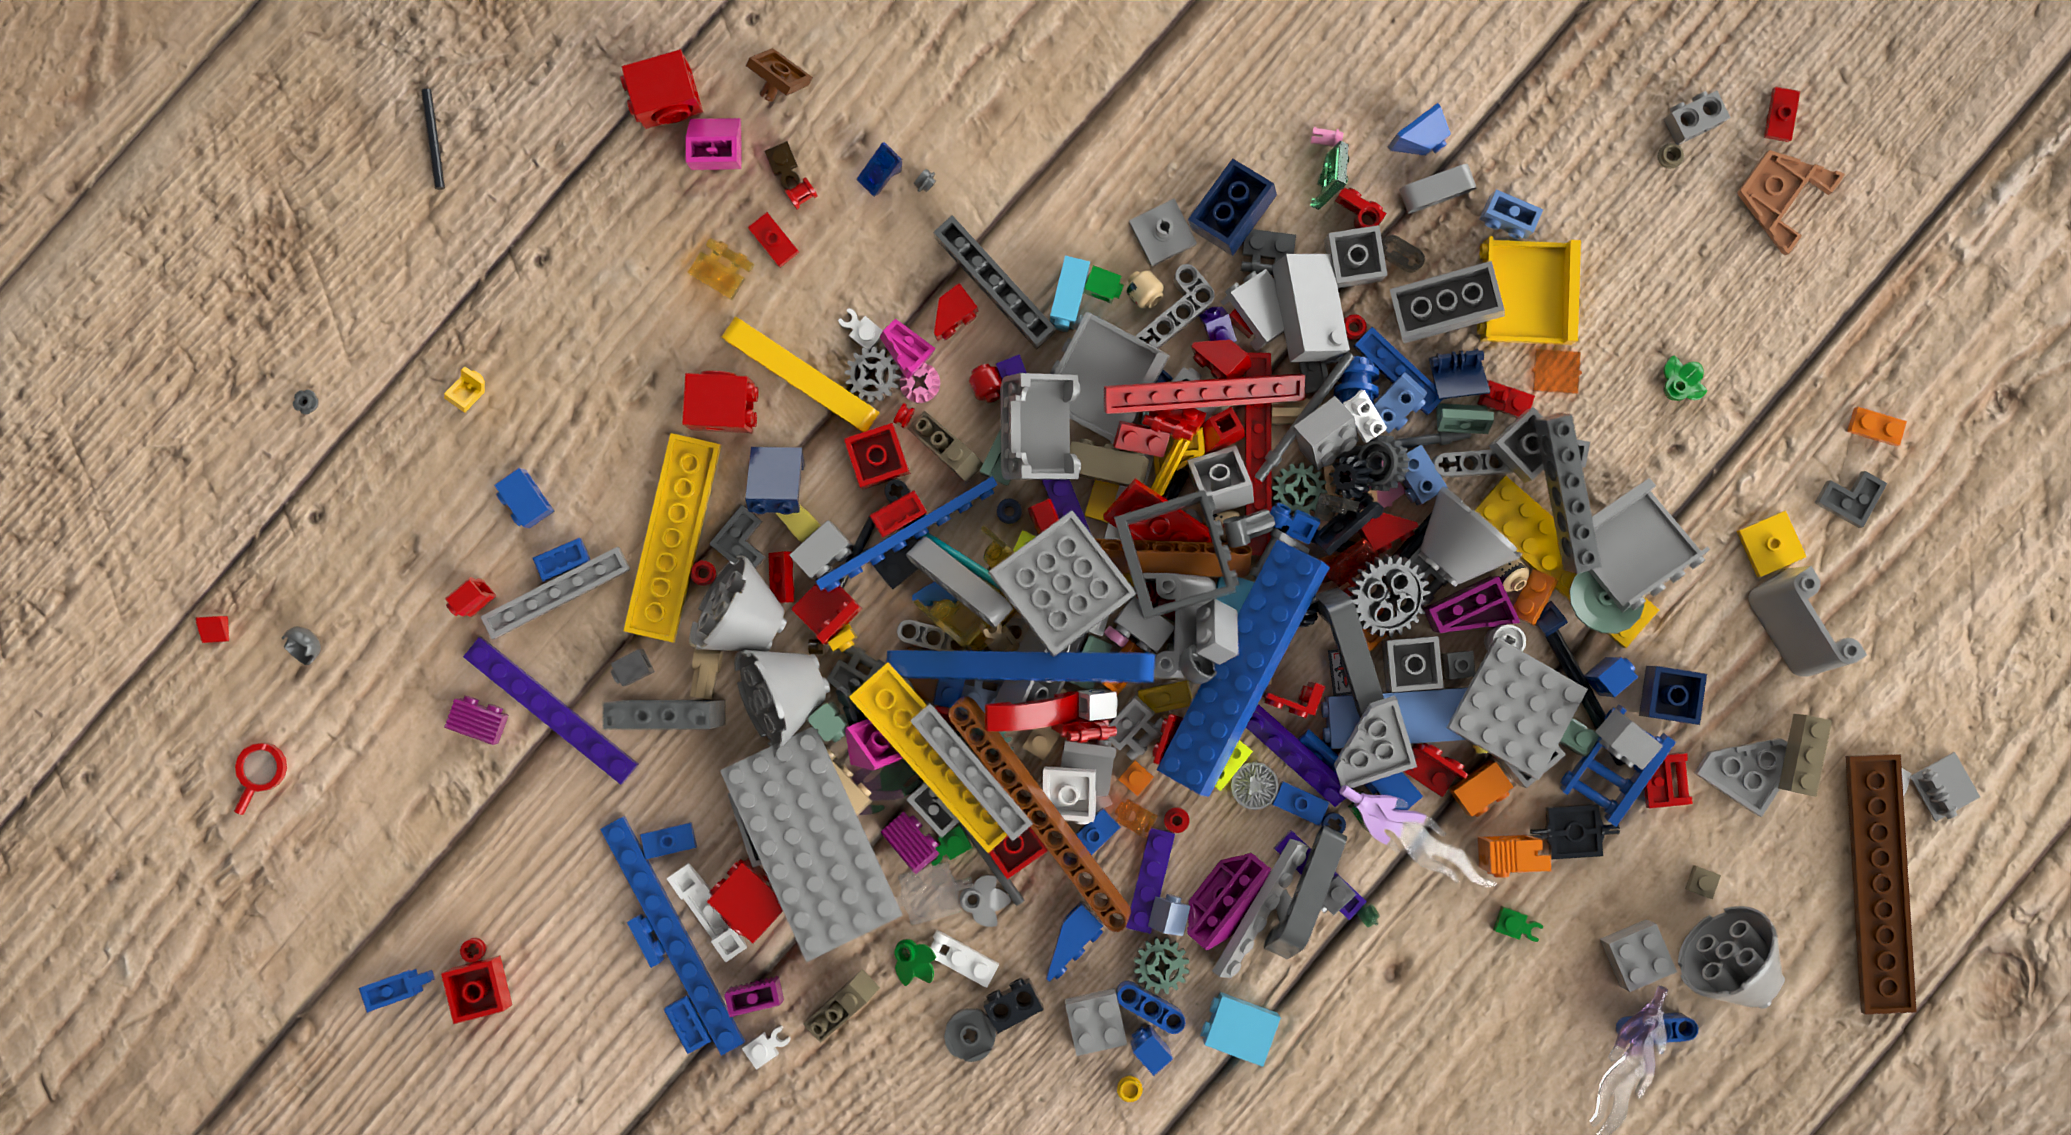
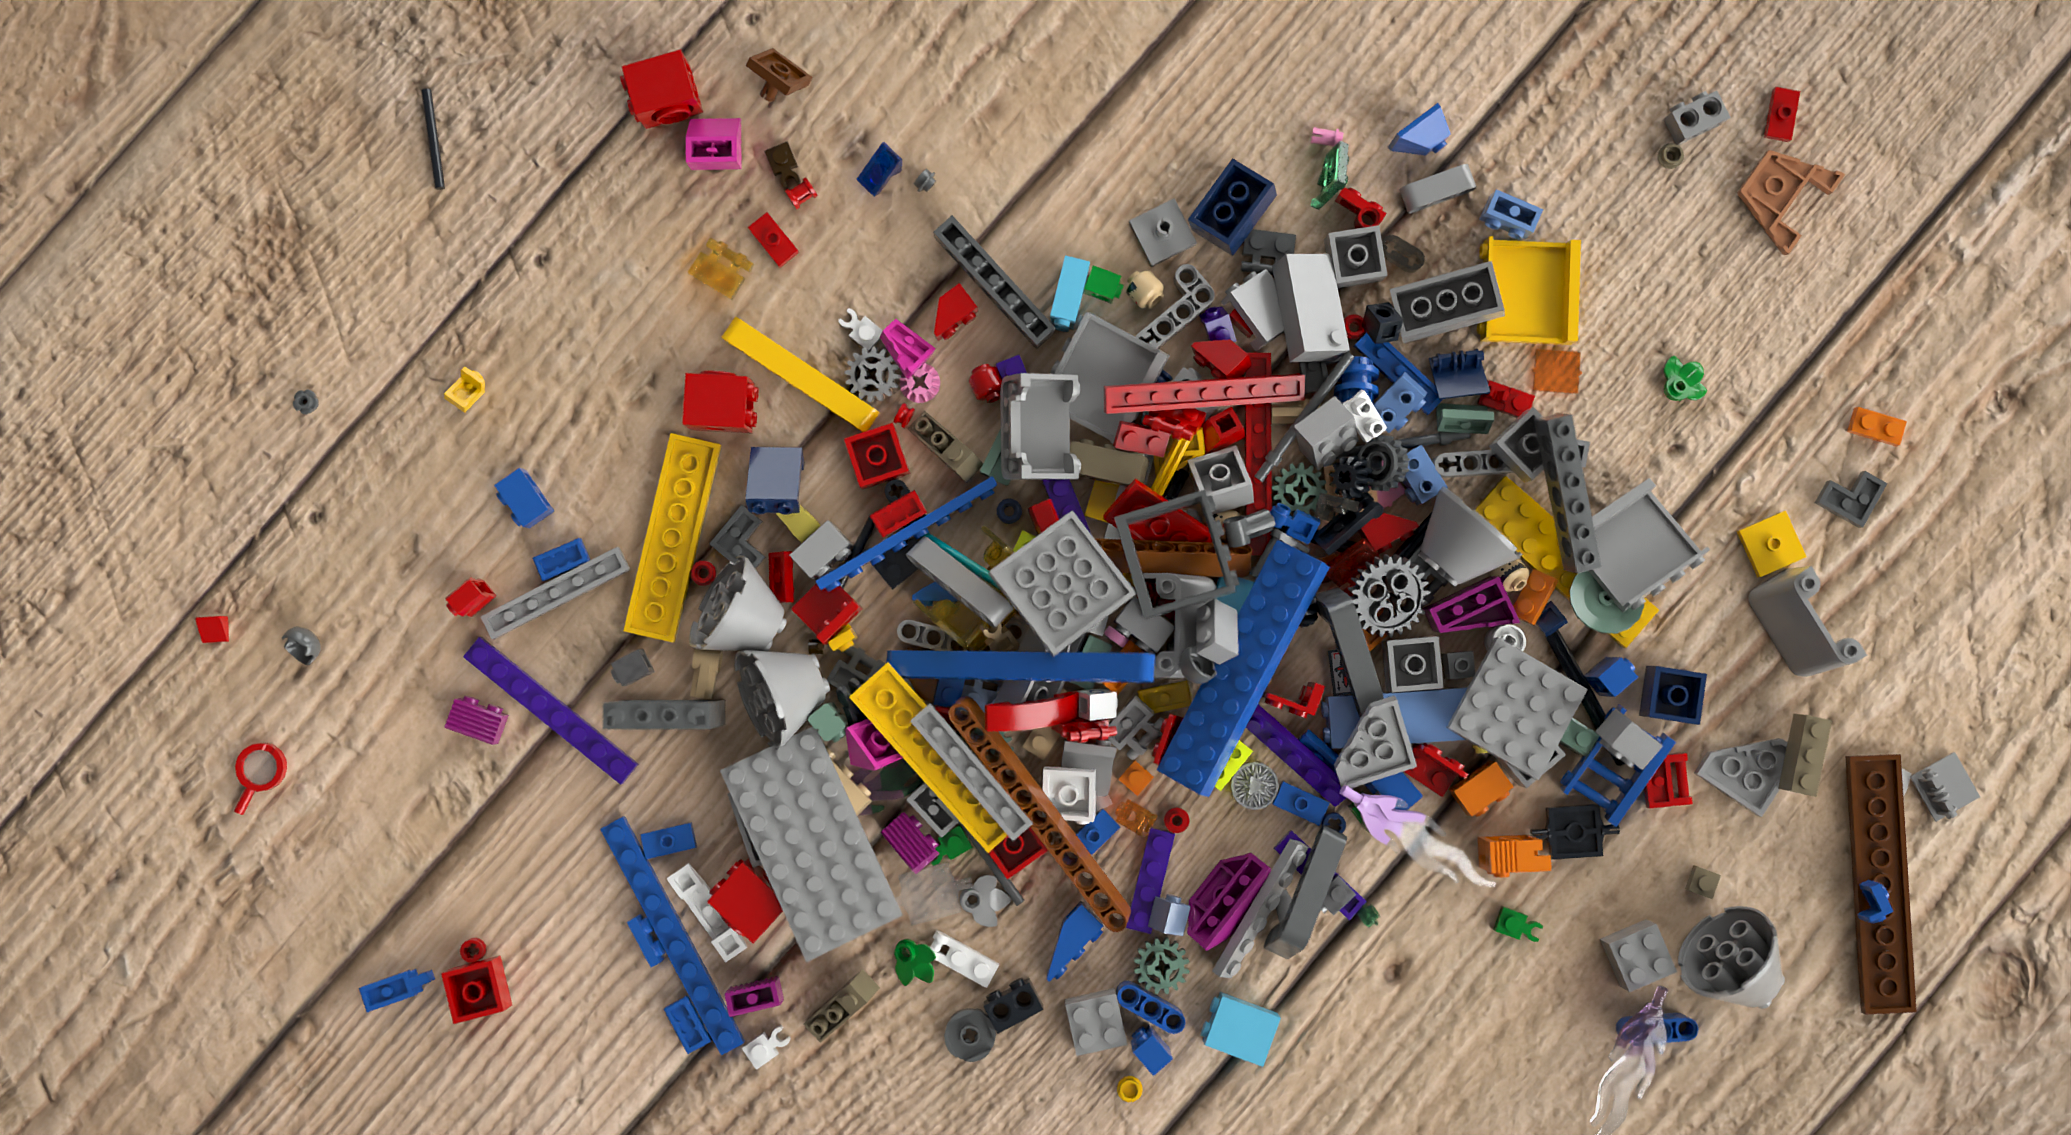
none -> black brick [1361,302,1403,344]
none -> blue bracket [1857,880,1893,924]

